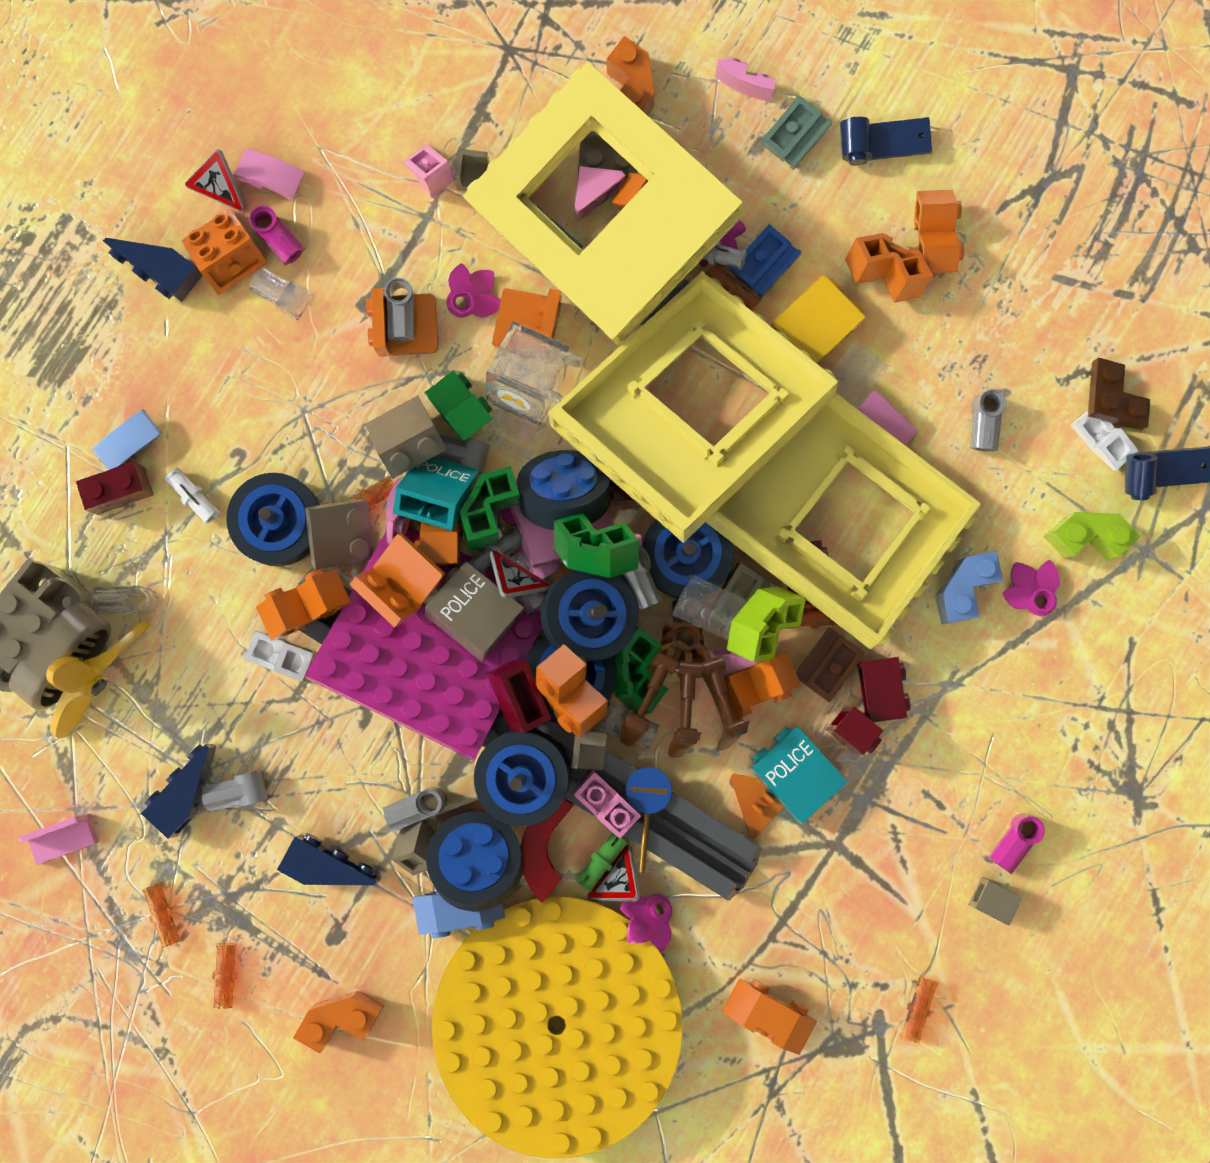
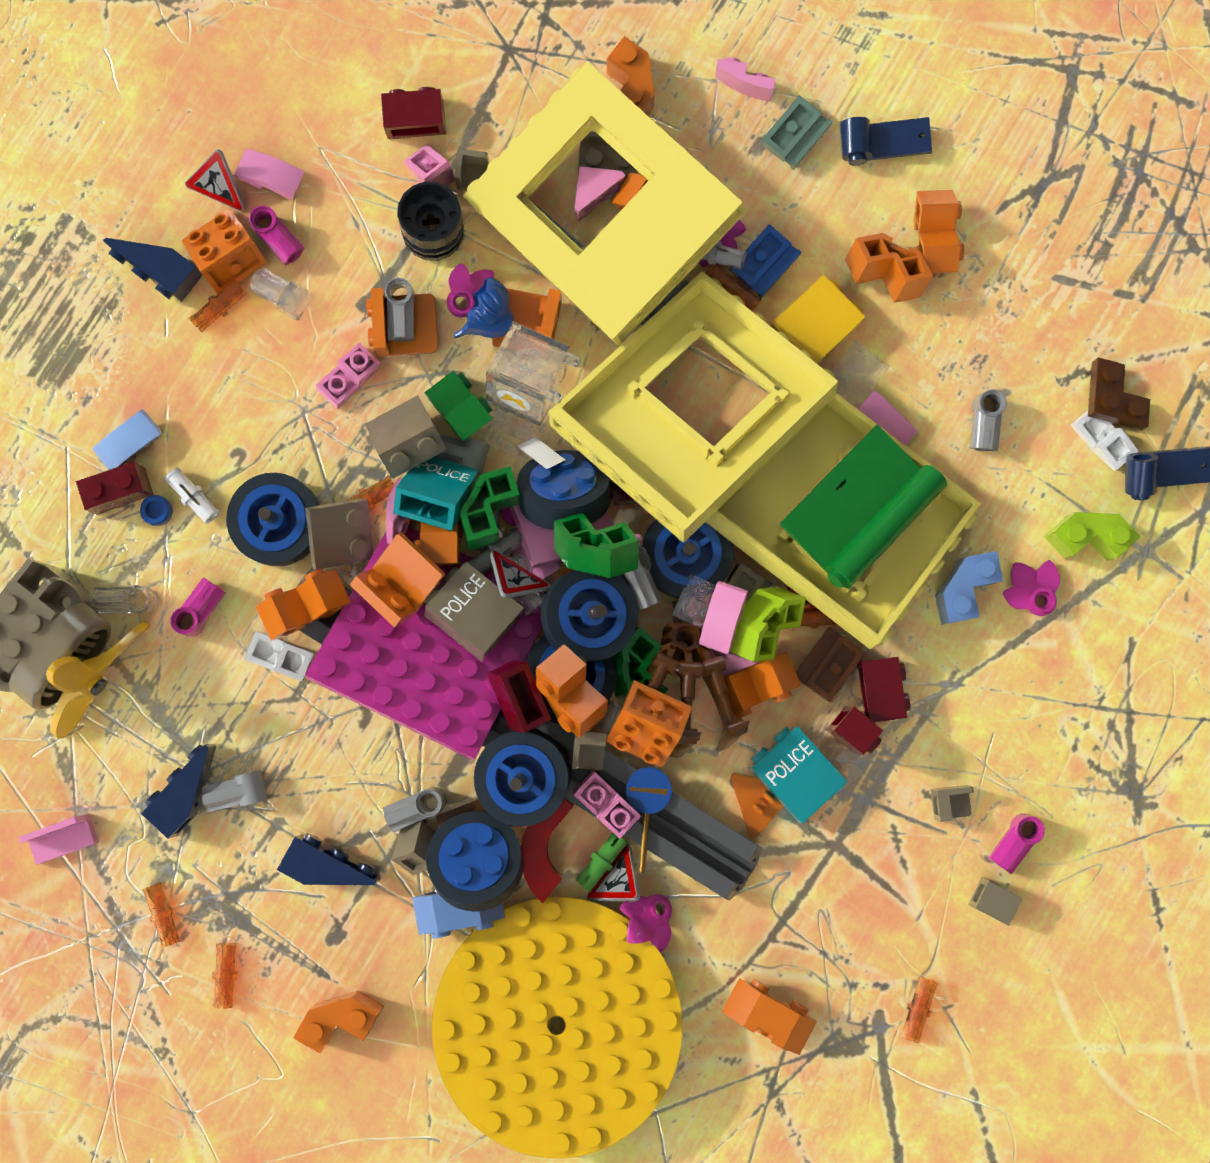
none -> blue tile [140,495,173,526]
none -> dark pink piece [170,577,226,637]
none -> clear orange pin [189,279,247,333]
none -> bright pink slope [316,342,381,409]
none -> dark red piece [381,87,446,139]
none -> black wheel [397,182,464,261]
none -> blue hair [454,277,514,338]
none -> white sticker [517,437,565,469]
none -> orange bracket [606,680,692,767]
none -> bright pink slope [699,581,748,654]
none -> green door [779,424,947,588]
none -> dark tan panel [930,785,974,822]

